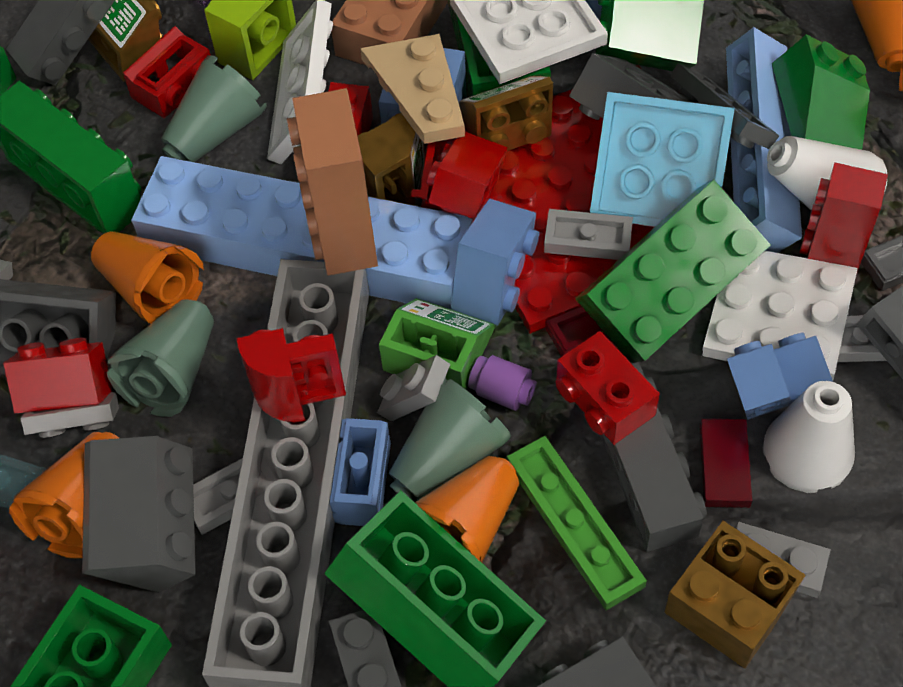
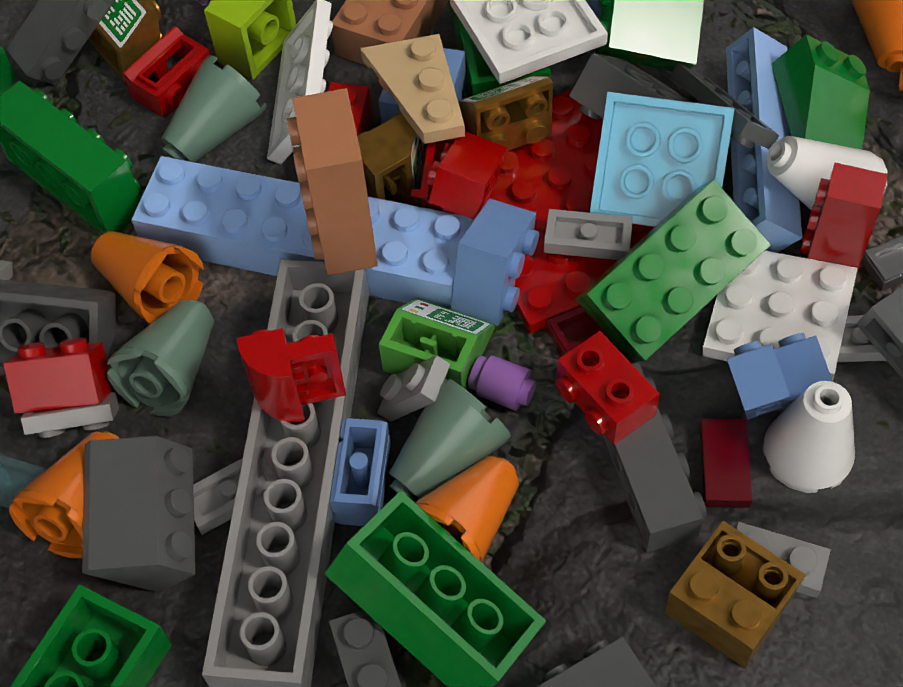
bright green plate [507,436,647,611] -> none

